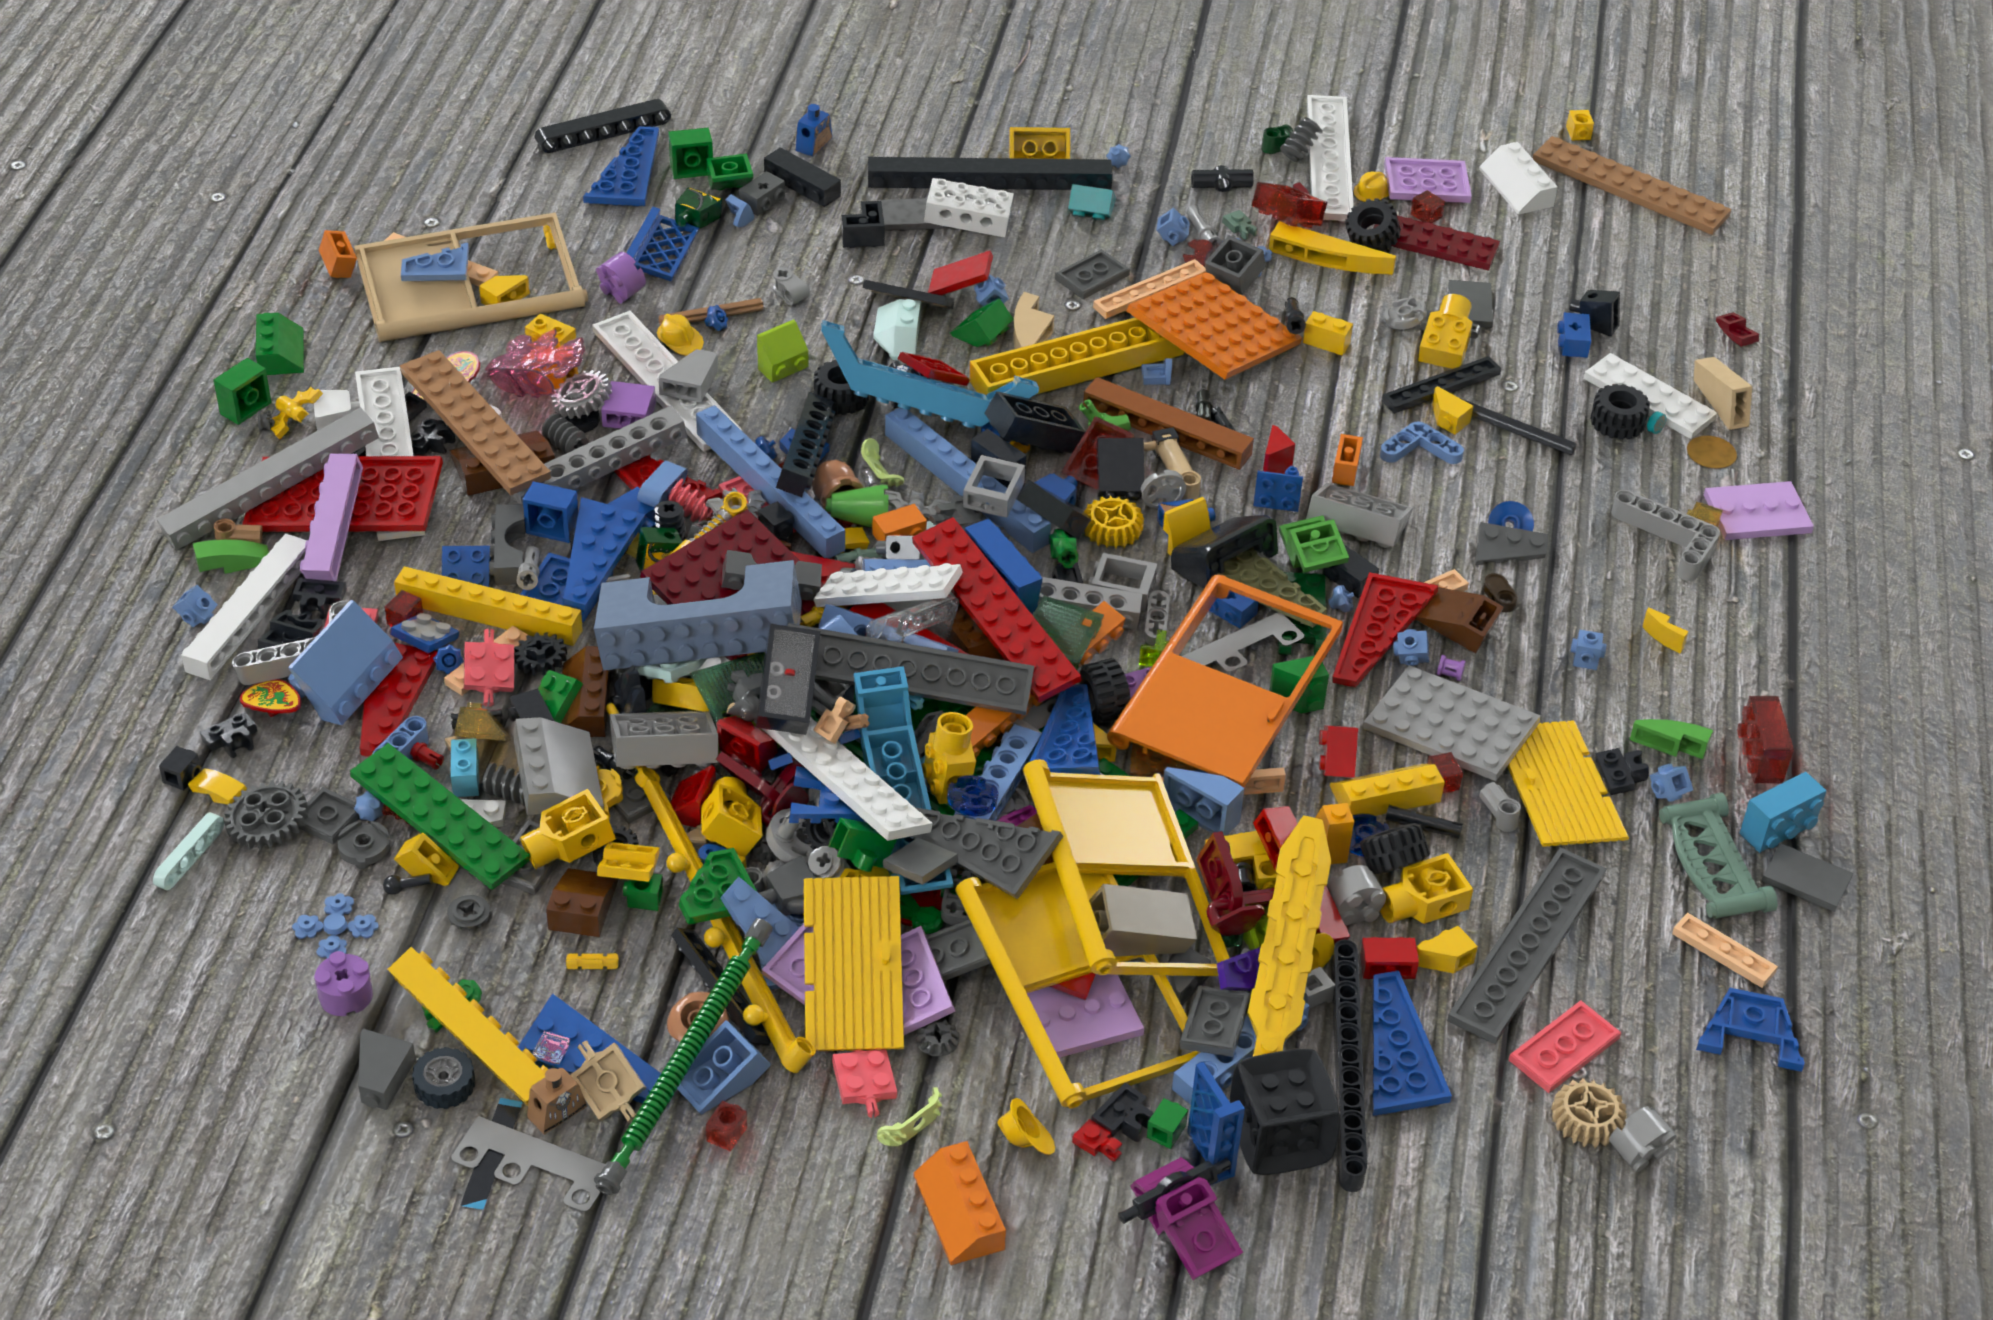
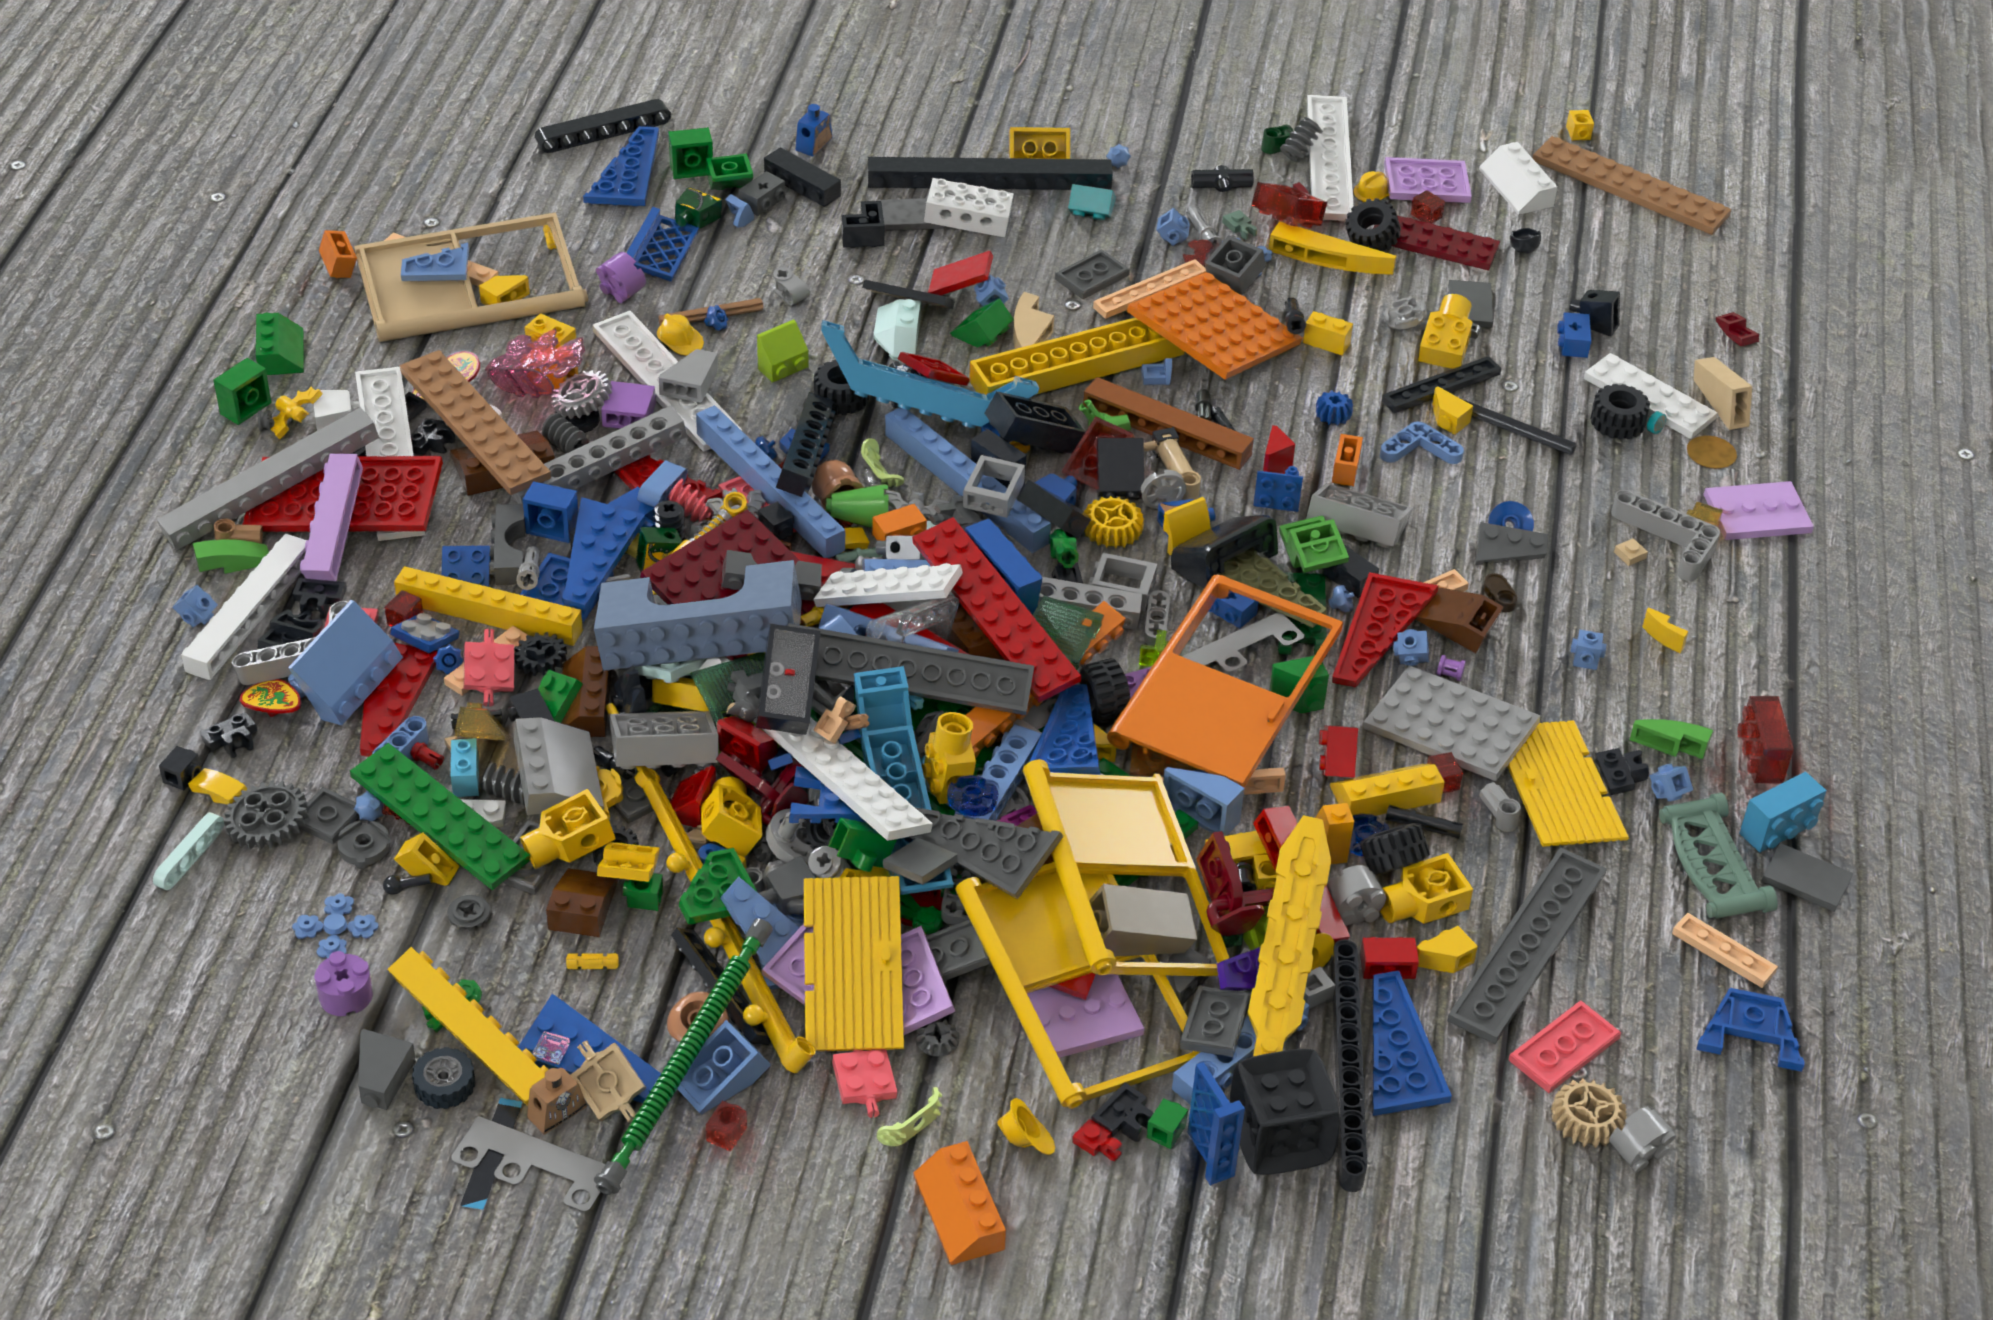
magenta piece [1118,1157,1243,1280] -> none
none -> blue gear [1316,390,1353,426]
none -> black hair [1510,228,1541,253]
none -> tan plate [1614,538,1648,566]

